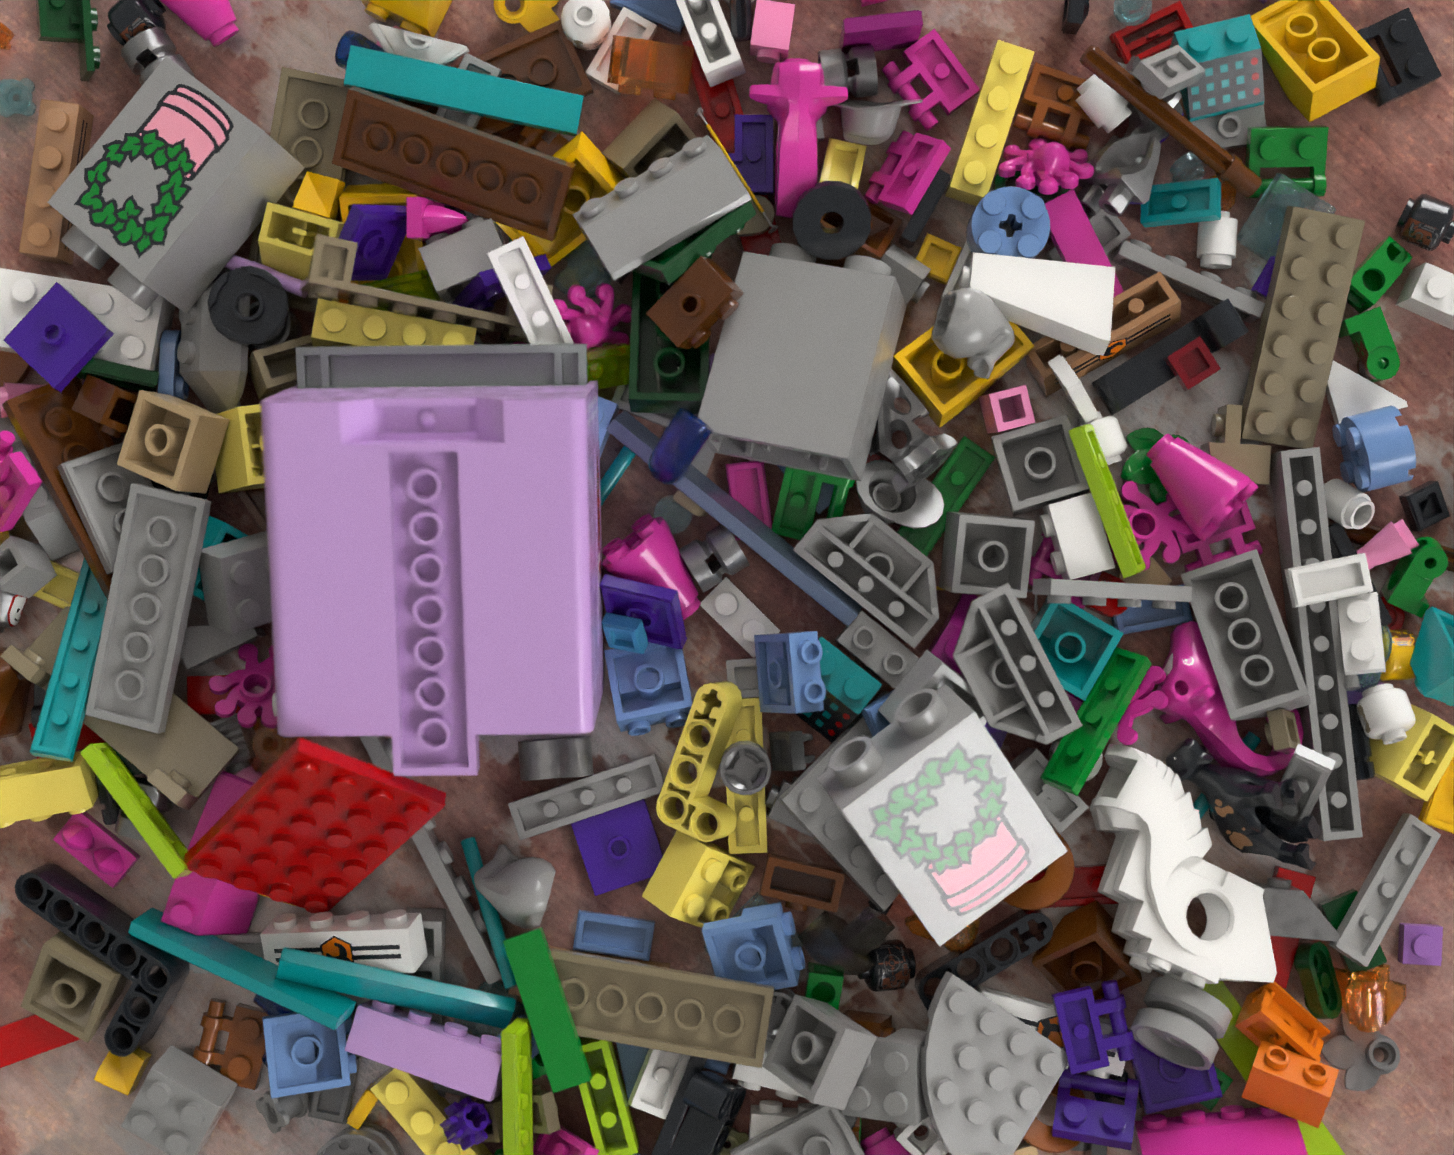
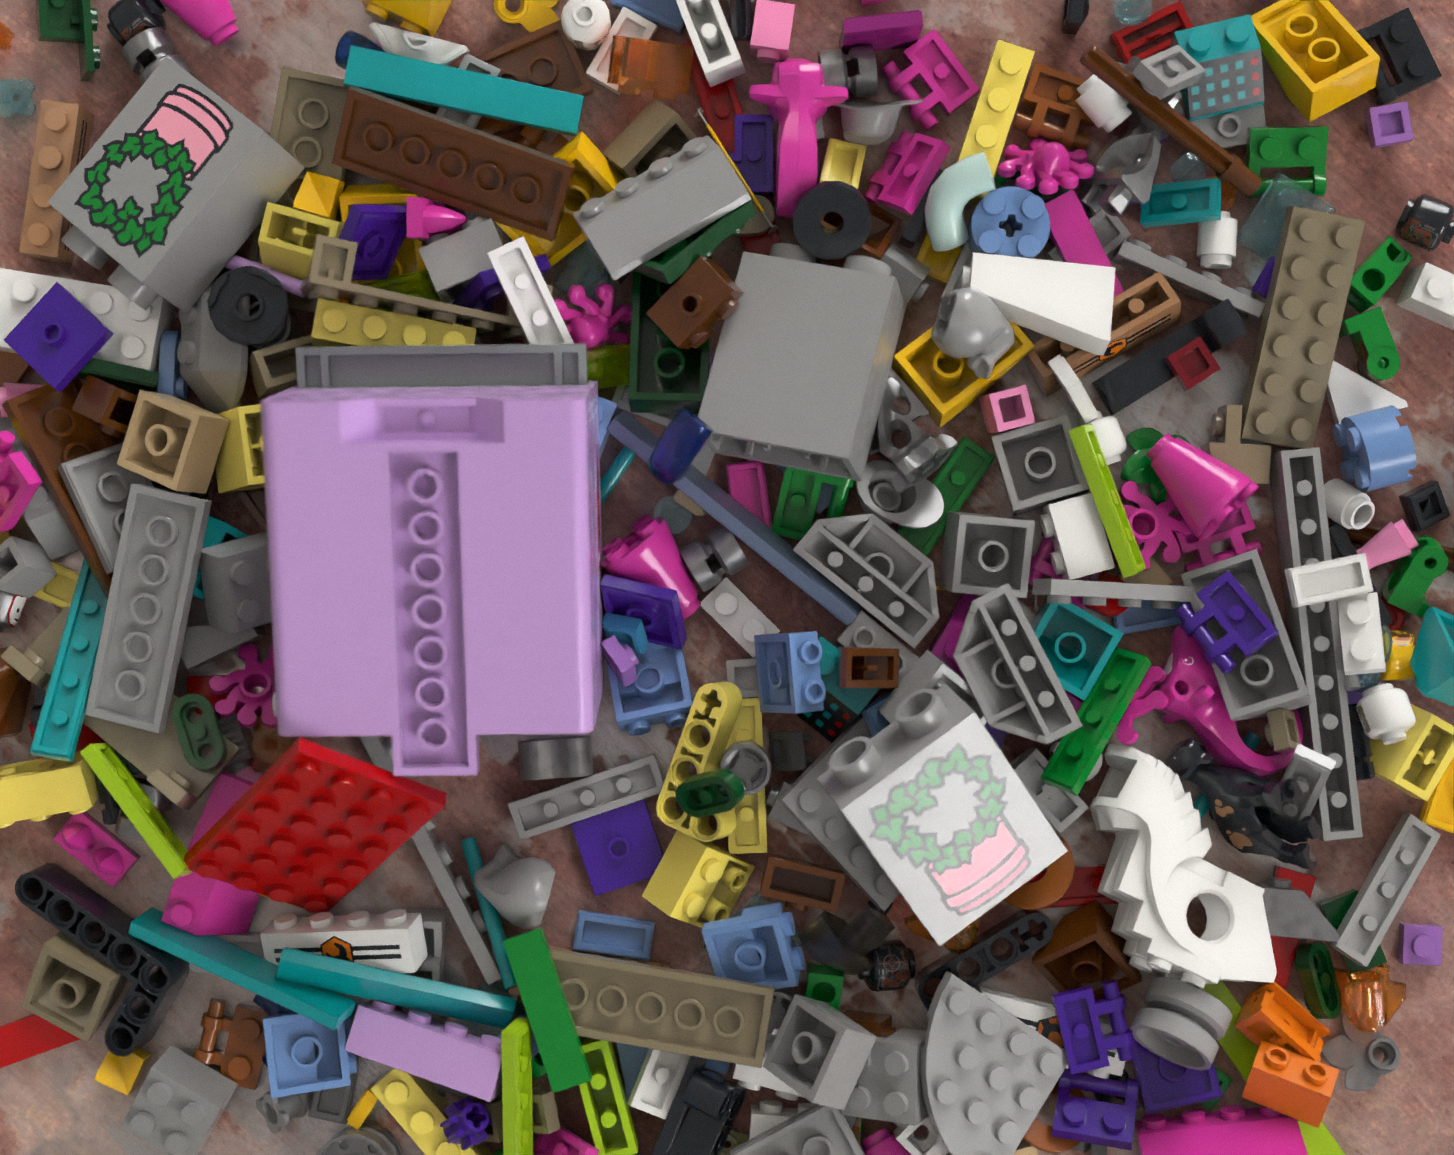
none -> dark green plate [172,694,227,772]
none -> medium lavender plate [601,635,639,688]
none -> dark green plate [675,768,745,818]
none -> reddish brown slope [837,647,899,688]
none -> light aqua cylinder [924,152,996,251]
none -> dark purple plate [1175,570,1279,674]
none -> medium lavender plate [1365,102,1414,149]

